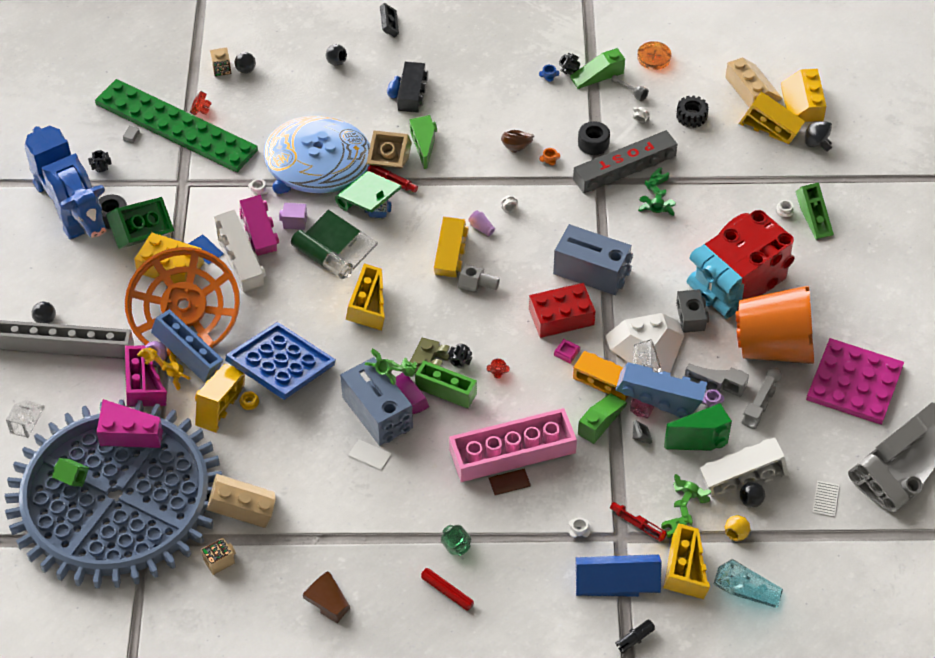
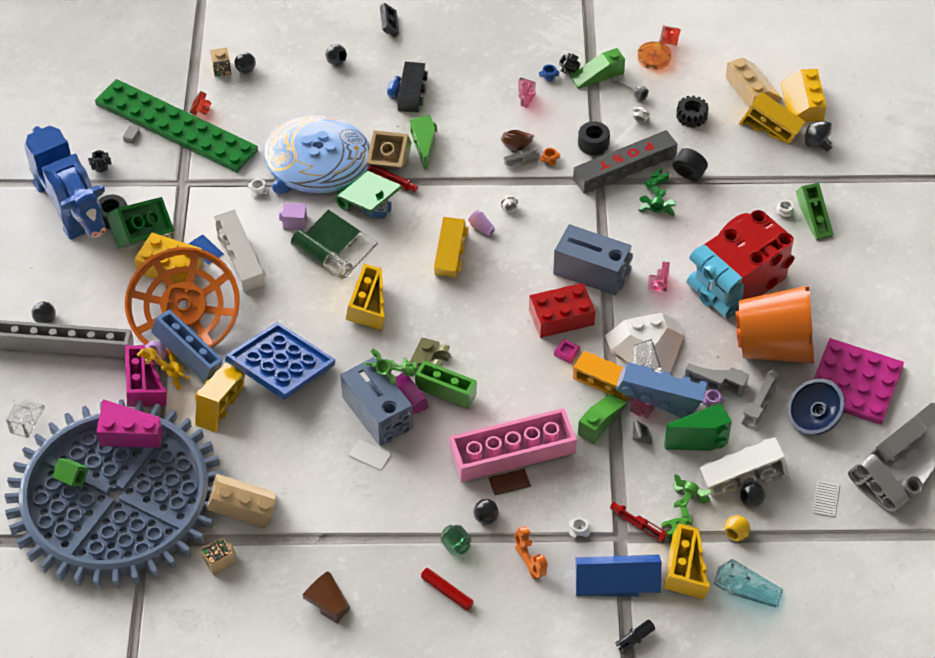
dark pink wedge [239,195,279,256] -> none
yellow plate [239,391,259,410] -> none
black gear [448,344,473,368] -> none
light grey piece [458,264,500,292] -> none
clear red plate [486,358,510,379] -> none
dark grey brick [676,289,709,333] -> none
none -> black piece [473,499,499,525]
none -> light grey axle [504,147,539,167]
none -> orange helmet [514,526,548,579]
none -> clear pink bracket [518,77,536,108]
none -> clear pink bracket [648,262,670,292]
none -> clear red tile [659,25,681,46]
none -> black tyre [672,148,708,181]
none -> dark blue dish [787,379,845,435]

